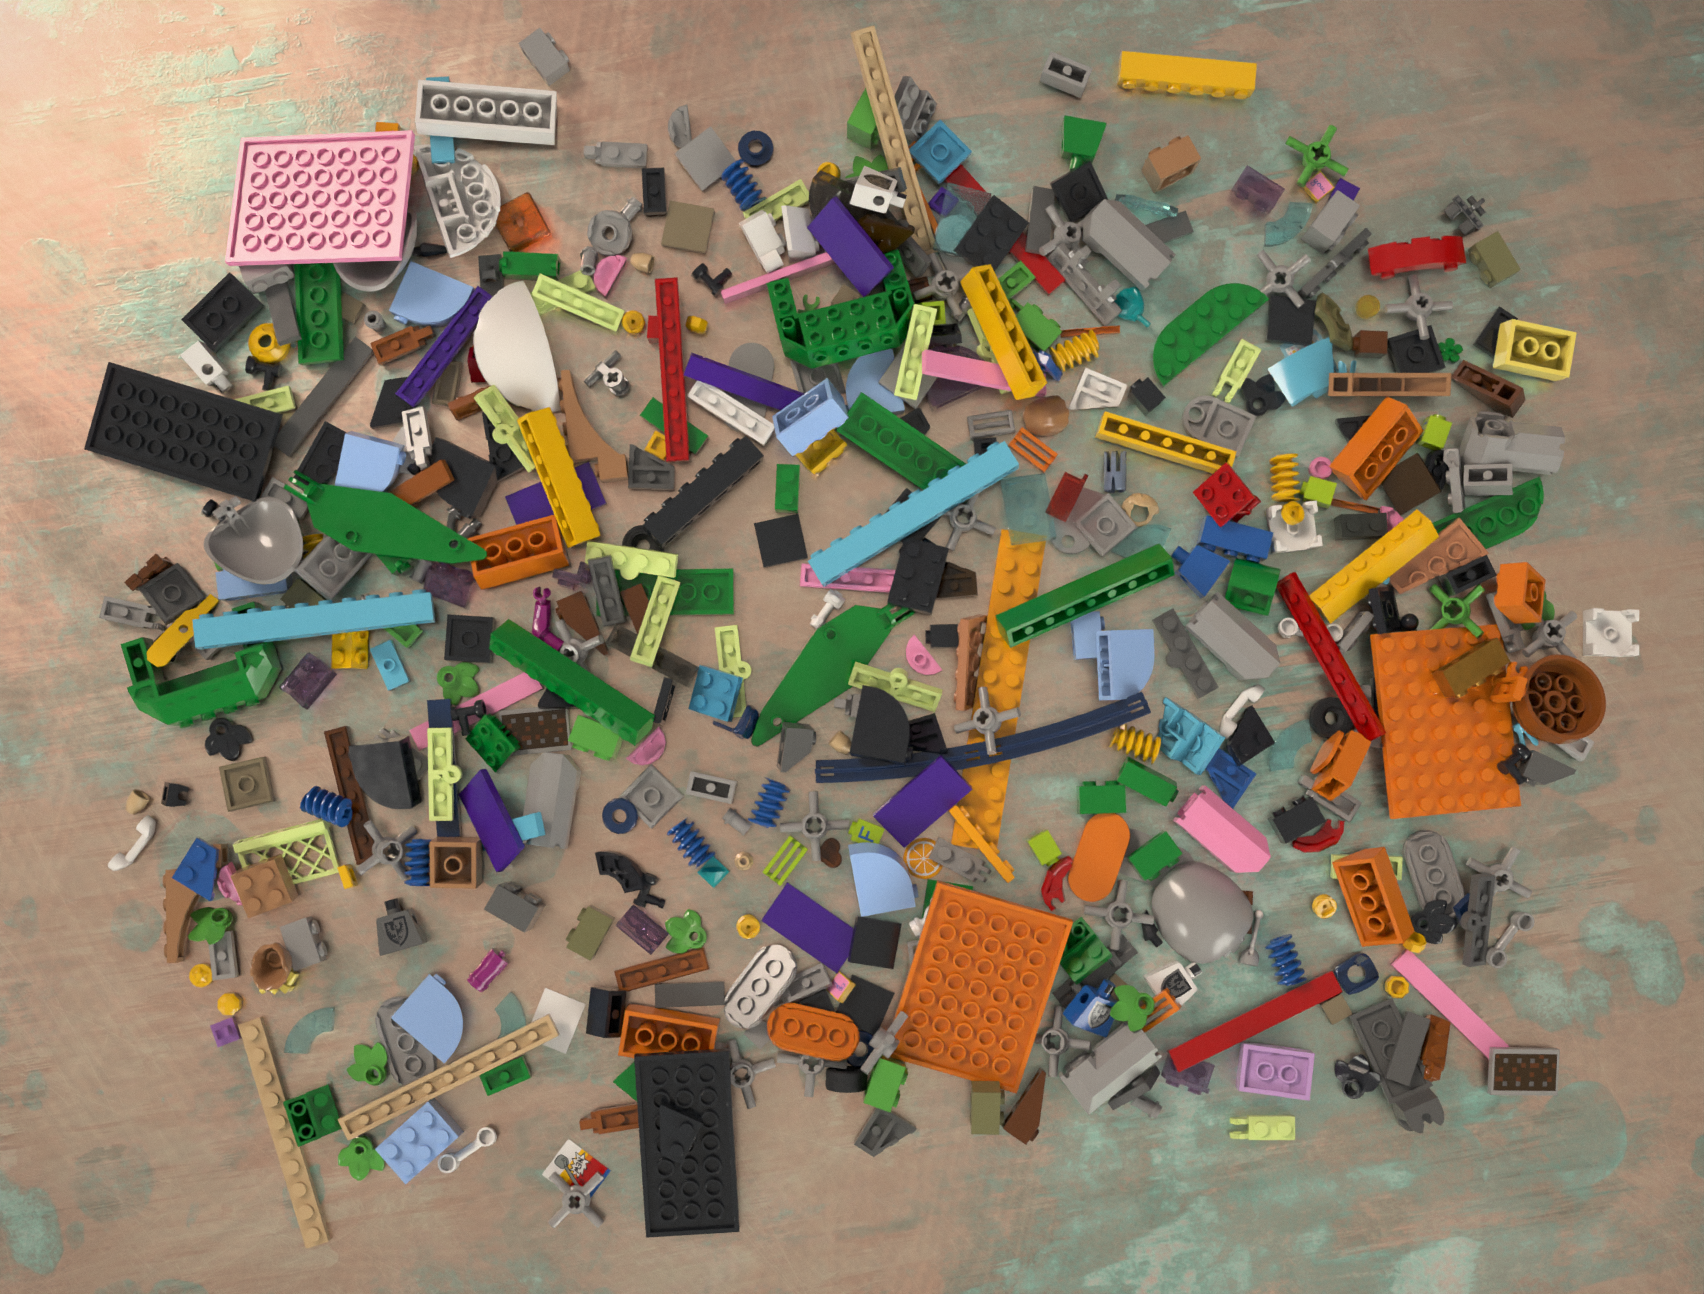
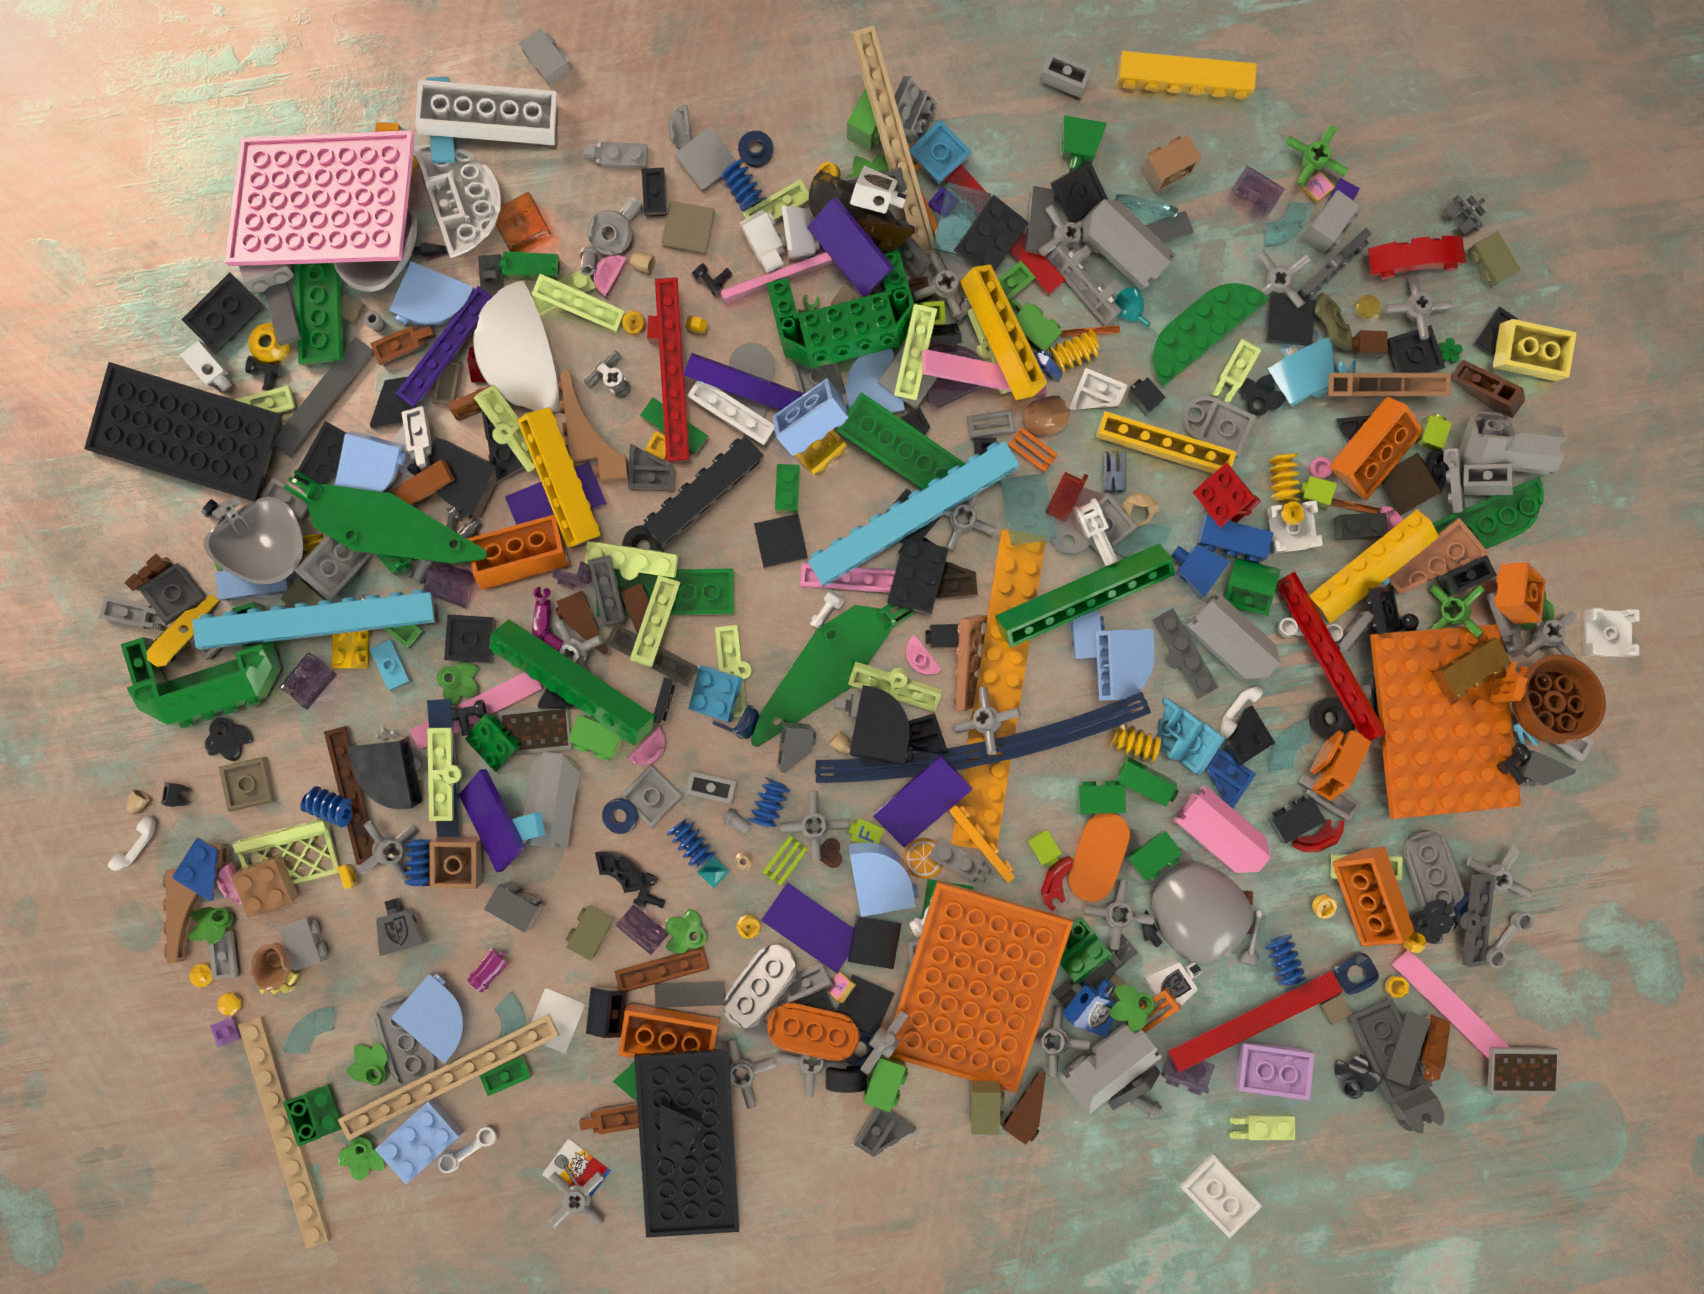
none -> white connector [1073,498,1117,566]
none -> white tile [1180,1153,1262,1239]

